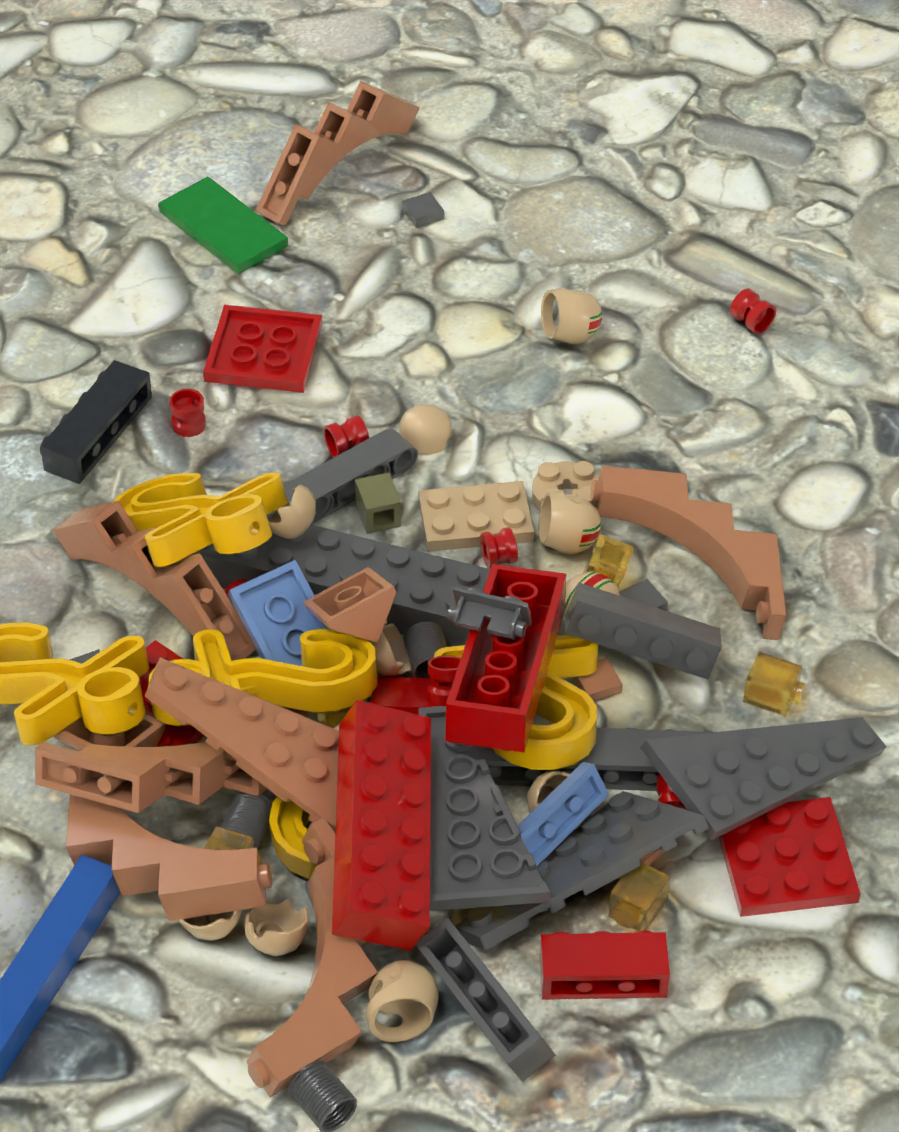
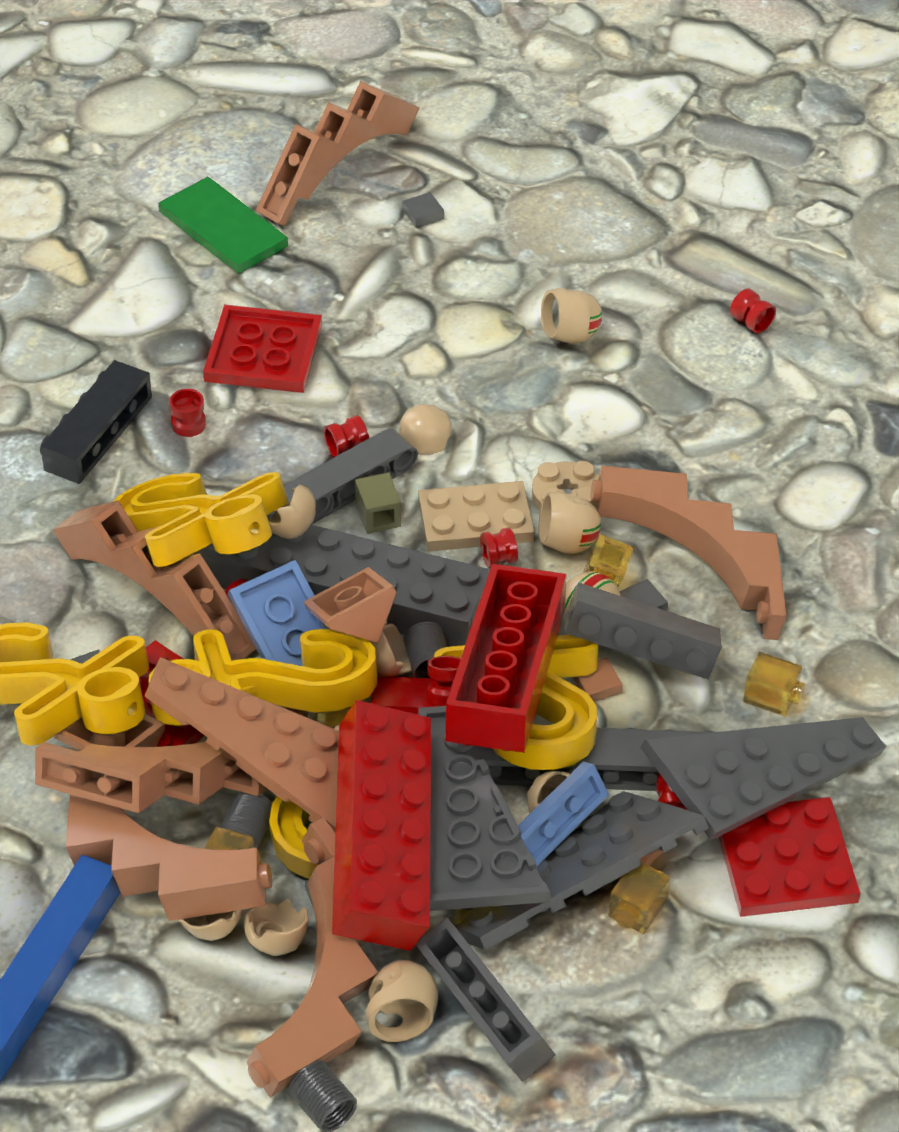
dark grey hinge [447,587,532,640] -> none
red brick [539,930,670,1000] -> none

